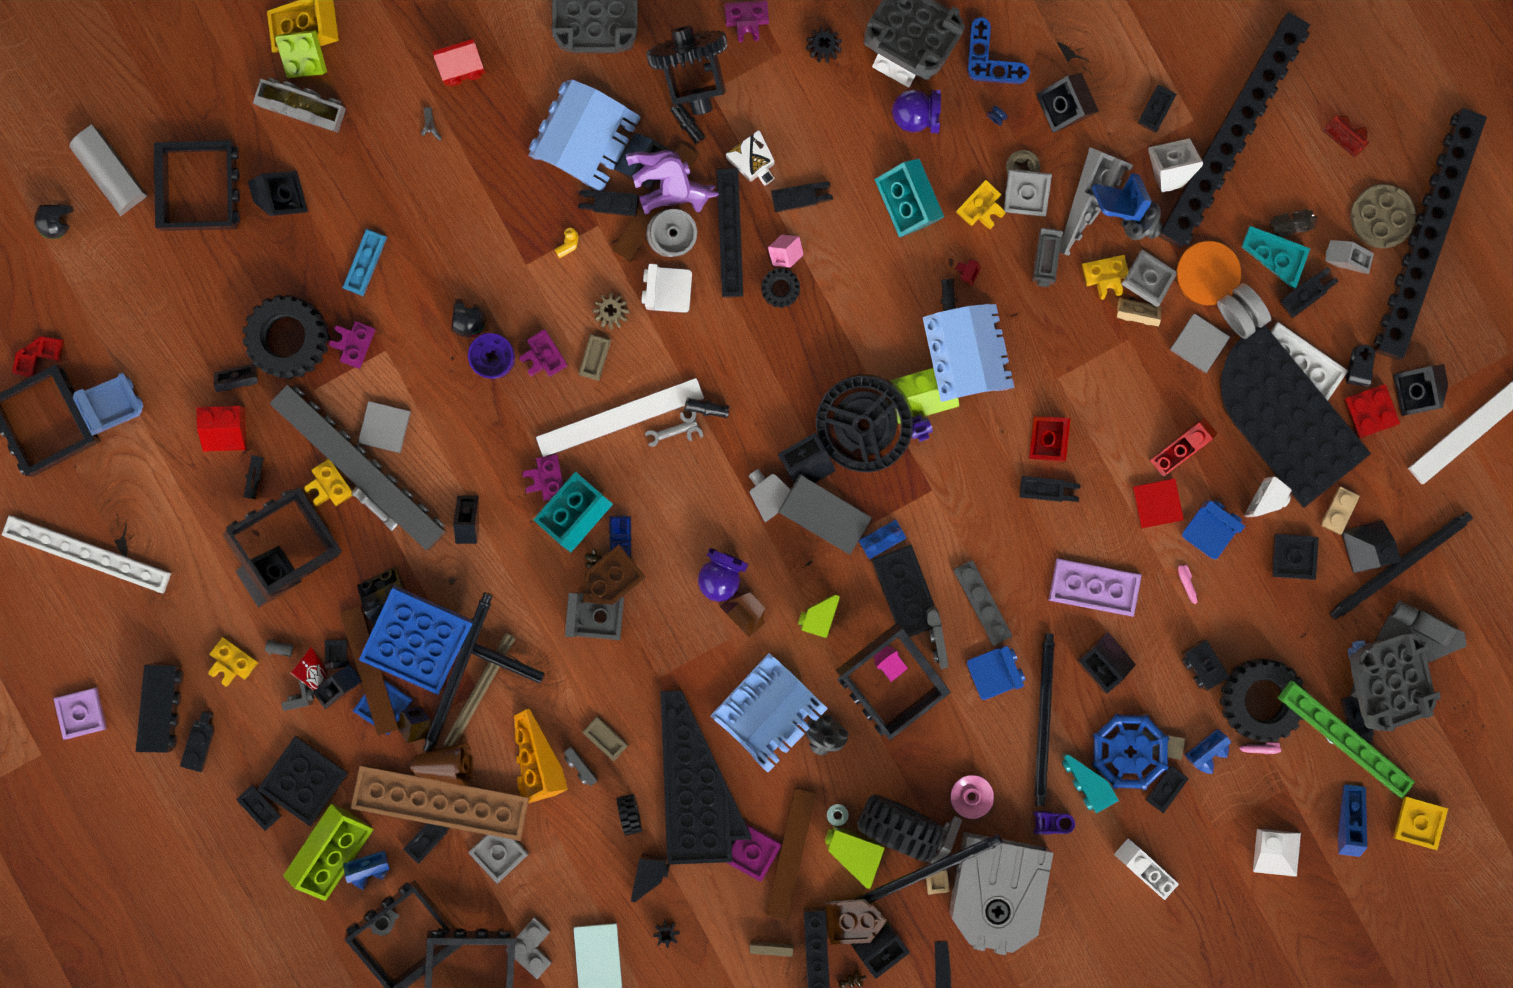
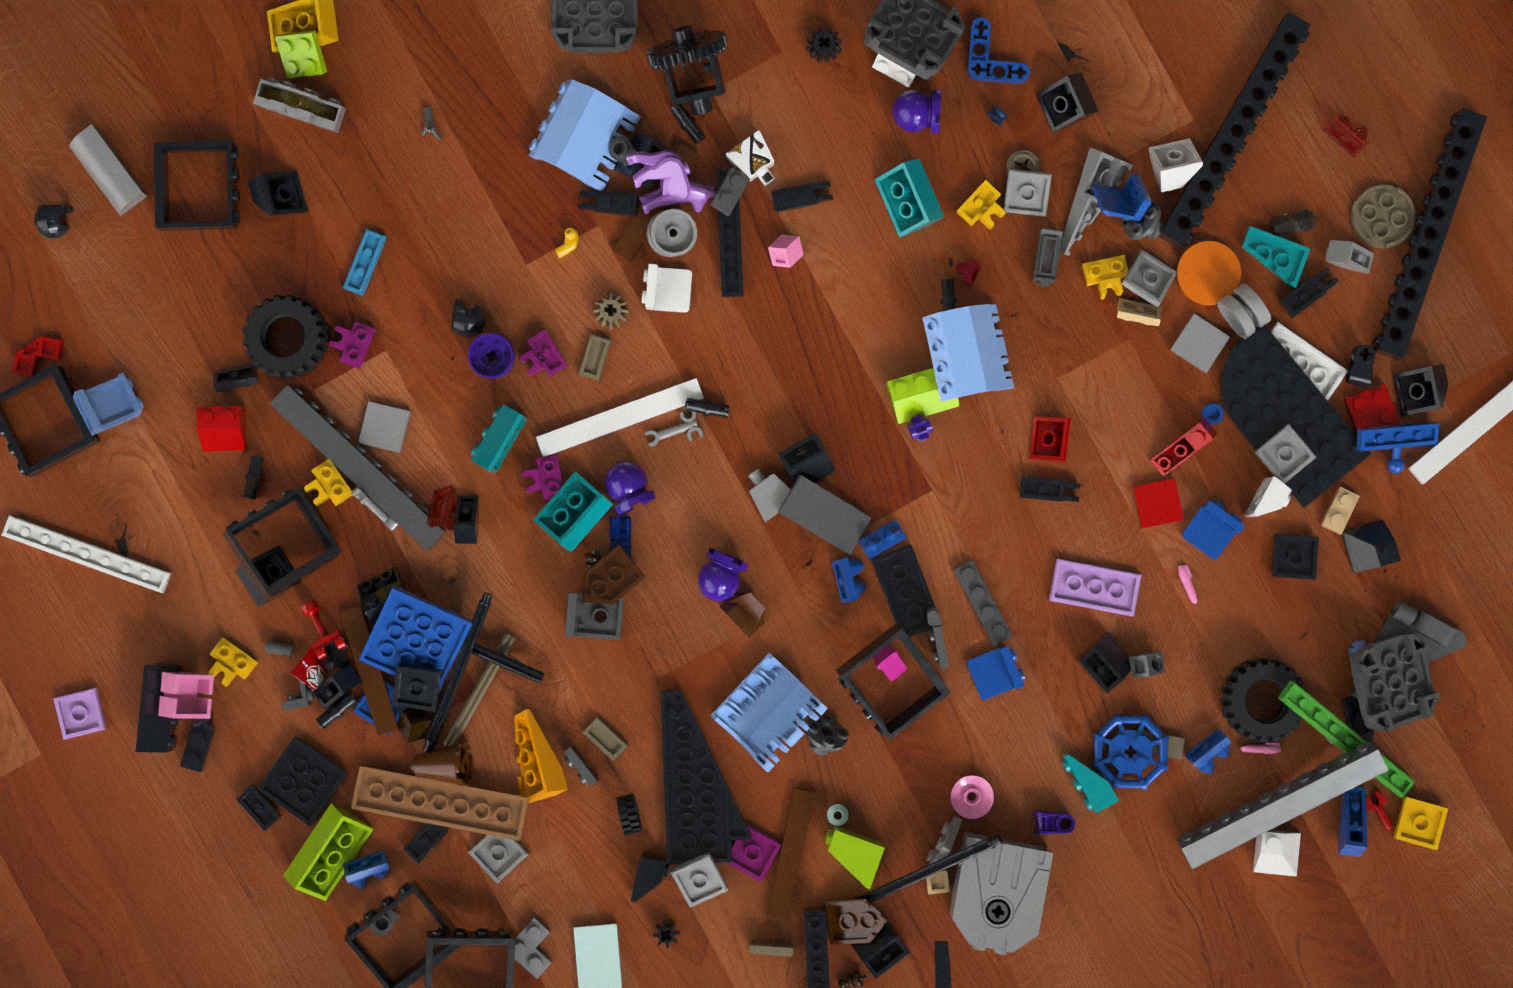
slope [432,39,486,86] -> none
magenta plate [725,1,769,42] -> none
black tyre [761,268,800,308] -> none
lime slope [798,594,840,638] -> none
black piece [816,374,914,472] -> none
black tyre [857,794,945,862] -> none
black piece [1034,633,1055,806] -> none
white slope [1114,839,1179,900] -> none
black plate [1137,85,1177,133] -> none
black plate [1145,765,1189,814] -> none
black brick [1181,640,1229,691] -> none
black piece [1329,511,1473,620] -> none
none -> bright pink piece [158,672,214,719]
none -> red bar [301,600,347,660]
none -> black pin [316,692,358,729]
none -> black plate [392,663,441,712]
none -> clear red tile [426,485,456,531]
none -> teal slope [471,404,528,474]
none -> dark purple tile [605,461,656,515]
none -> dark grey animal [609,136,637,166]
none -> light grey tile [671,852,729,908]
none -> dark grey plate [710,167,750,216]
none -> blue tile [832,558,866,603]
none -> dark grey brick [1129,651,1165,678]
none -> brick [1176,741,1388,869]
none -> blue tile [1201,403,1224,425]
none -> light grey tile [1254,424,1316,484]
none -> blue plate [1356,421,1439,474]
none -> red bar [1366,791,1393,830]

